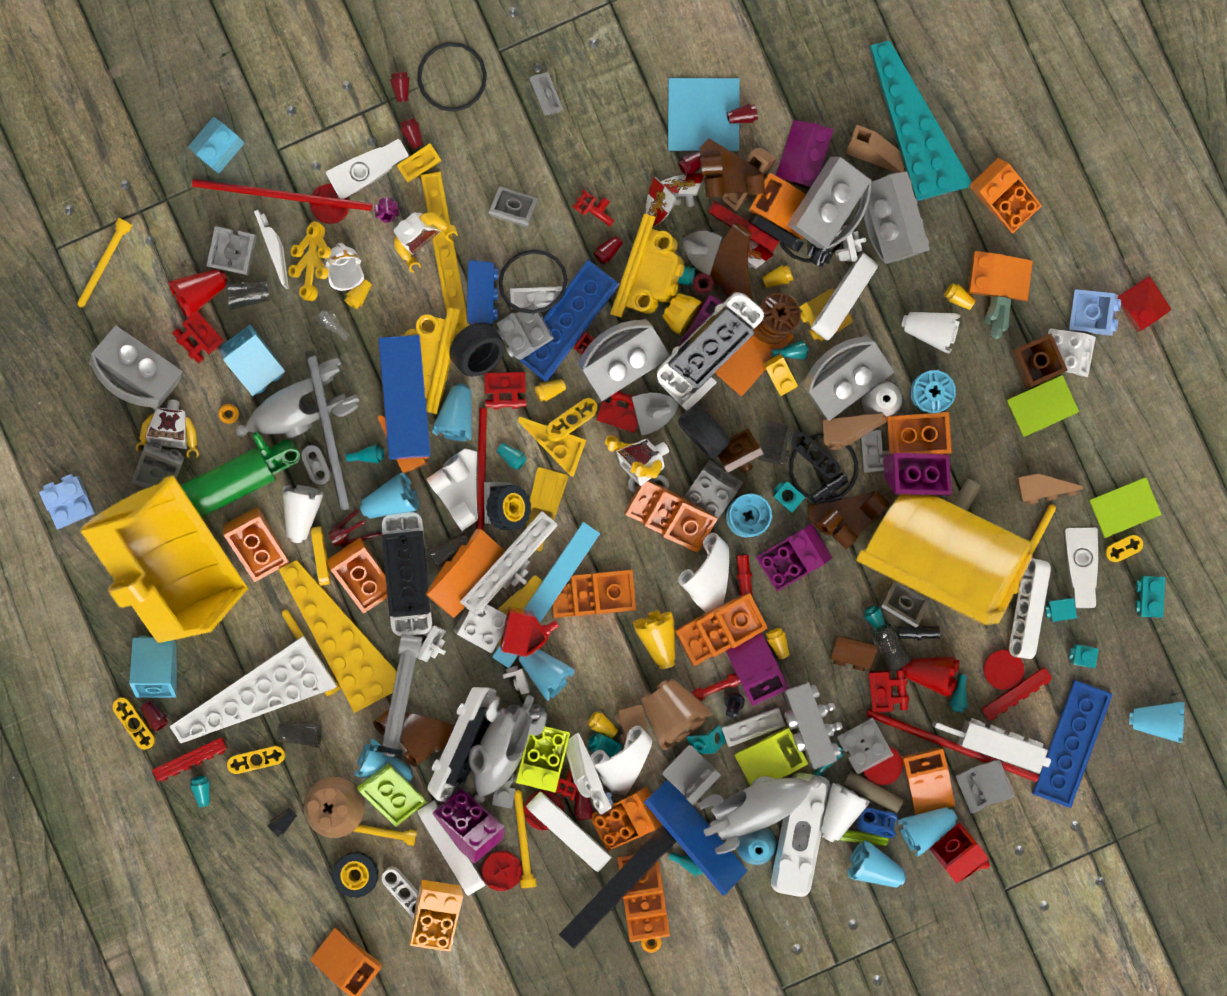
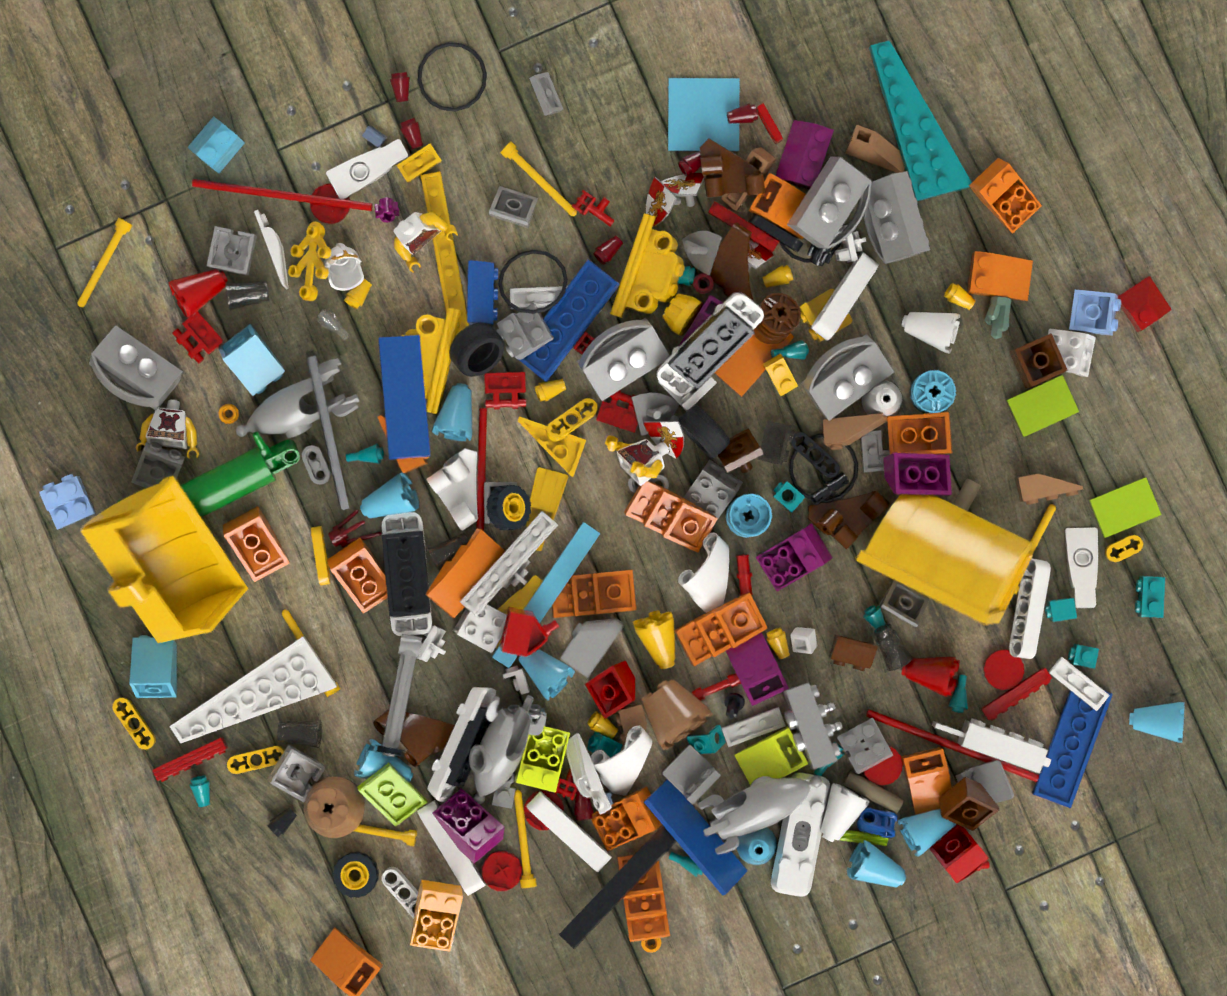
dark red cone [140,701,169,732] -> none
yellow wing [279,560,397,713] -> none
white cone [282,485,323,543] -> none
teal cone [496,442,527,471] -> none
red plate [869,669,909,712] -> none
black pin [899,625,940,641] -> none
none -> light grey piece [267,745,326,802]
none -> sand blue piece [362,126,387,148]
none -> yellow piece [500,142,577,216]
none -> light grey windscreen [560,619,623,678]
none -> red slope [585,660,636,719]
none -> shield [643,415,684,459]
none -> red tile [757,103,783,144]
none -> white slope [790,627,817,654]
none -> reddish brown slope [939,777,999,831]
none -> white tile [1049,657,1110,711]

